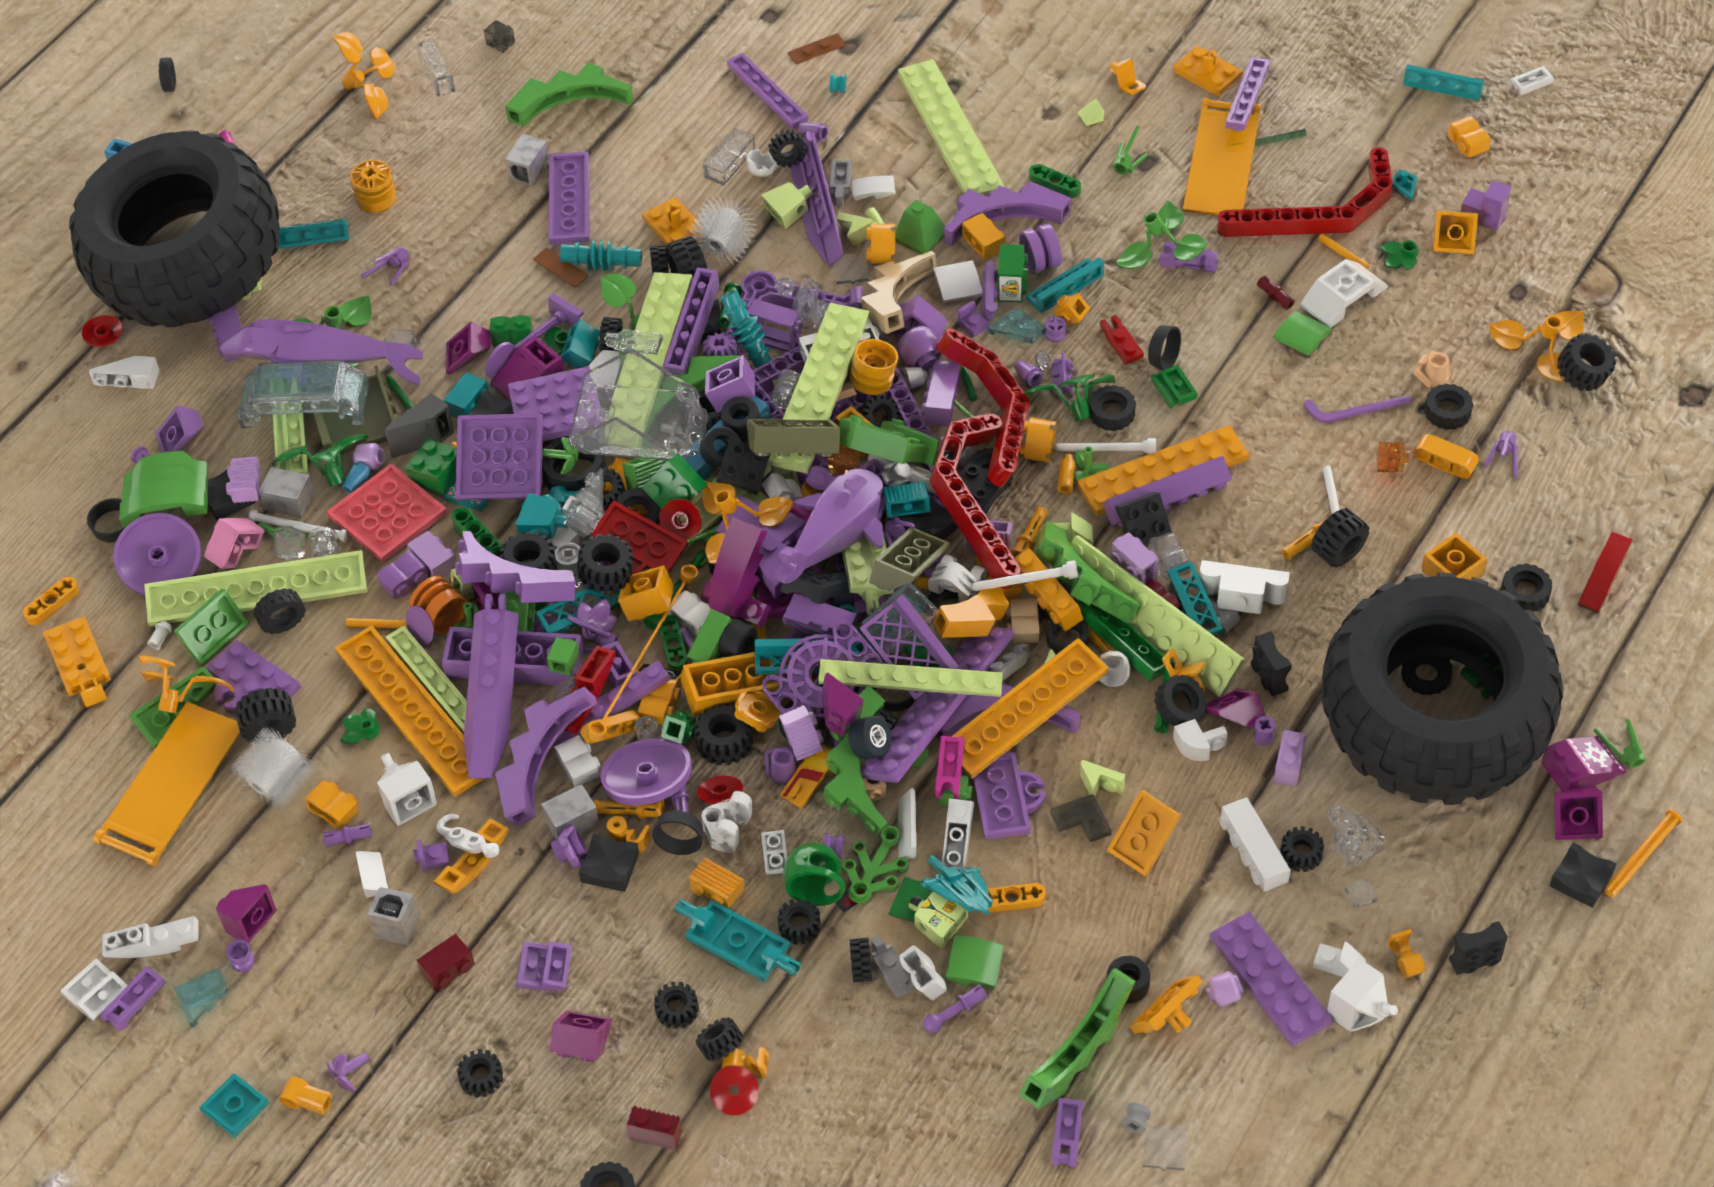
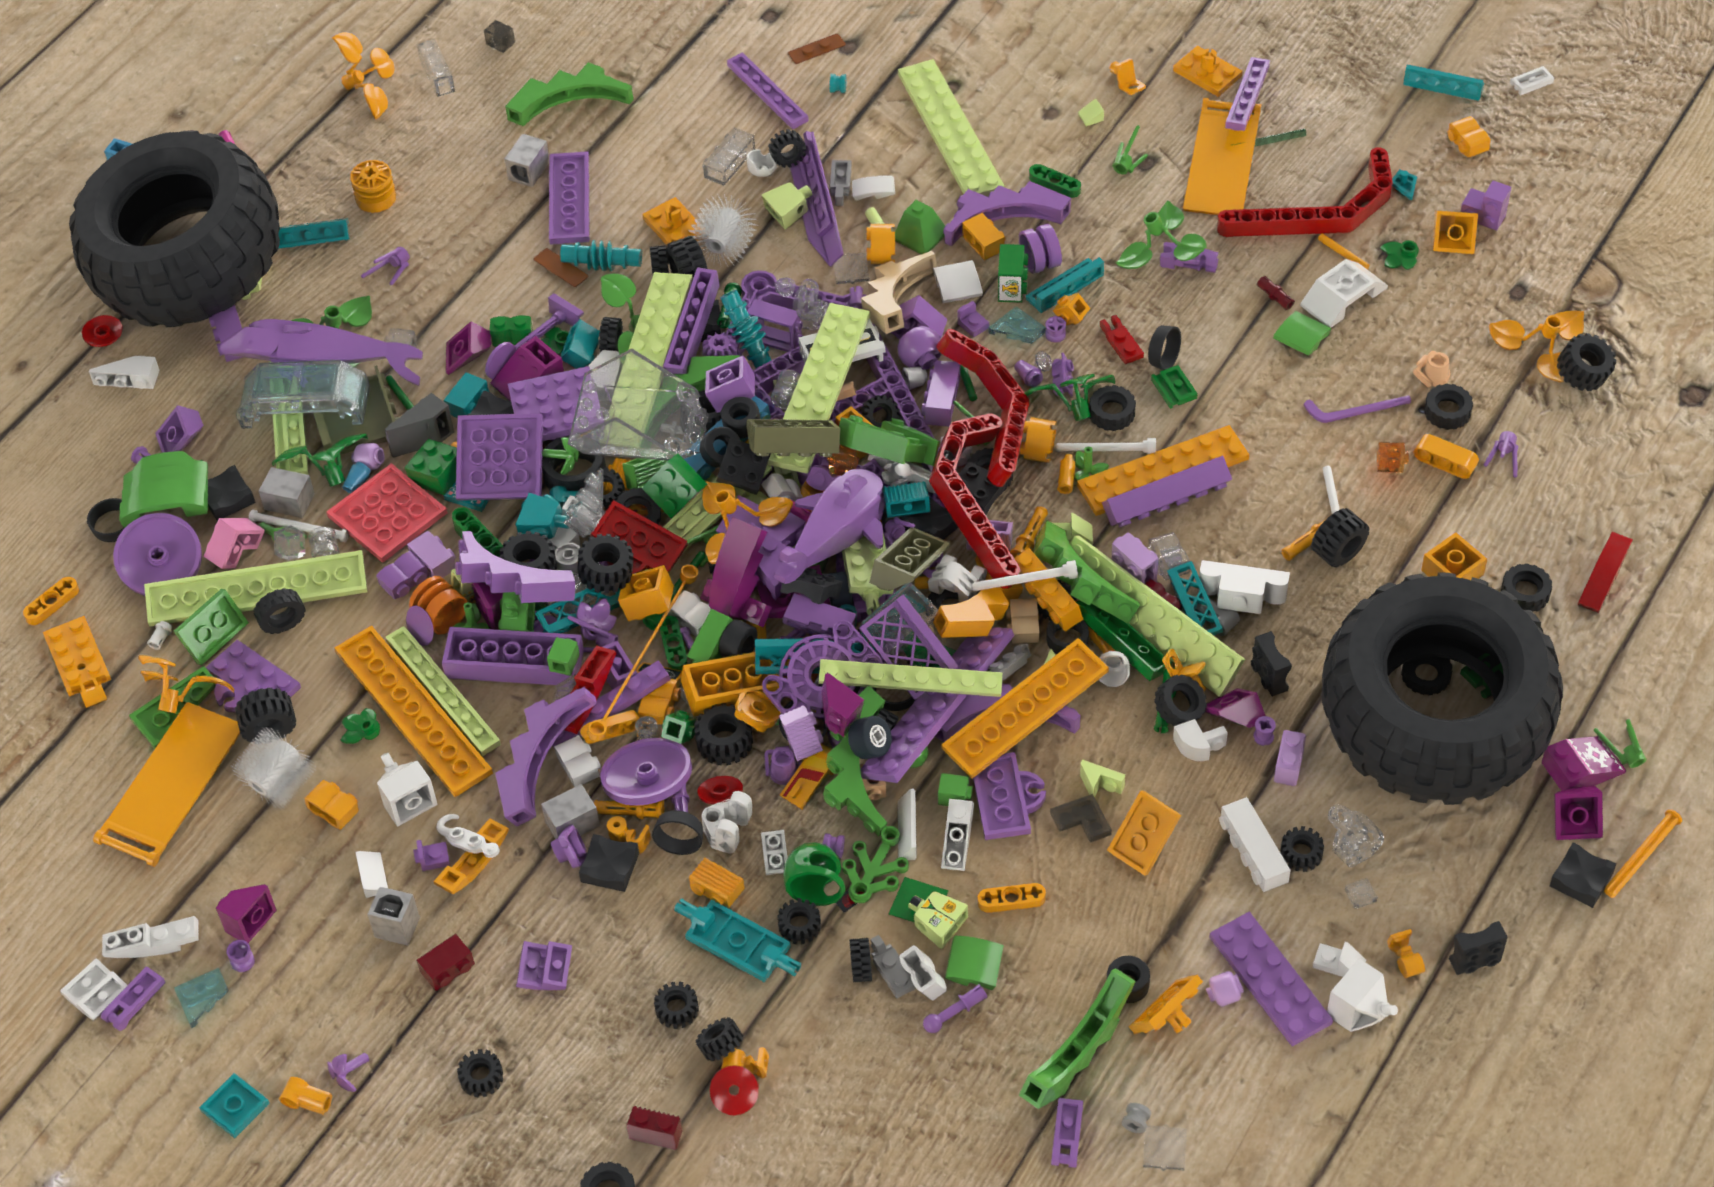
black tyre [159,57,176,92] -> none
lavender brick [226,456,260,503] -> none
medium lavender pin [323,823,372,847] -> none
light orange piece [346,618,408,629] -> none
medium lavender hinge [464,594,519,778] -> none
magenta slope [549,1010,612,1062] -> none
clear hinge [604,329,663,355] -> none
red dish [659,499,702,540] -> none
medium lavender cone [798,123,828,142] -> none
yellowish green slope [836,212,876,245] -> none
light orange wheel [849,339,898,395] -> none
teal bar [921,855,993,915] -> none
dark pink plate [935,736,965,800] -> none
medium lavender plate [982,261,998,321] -> none
black brick [1115,492,1172,544] -> none

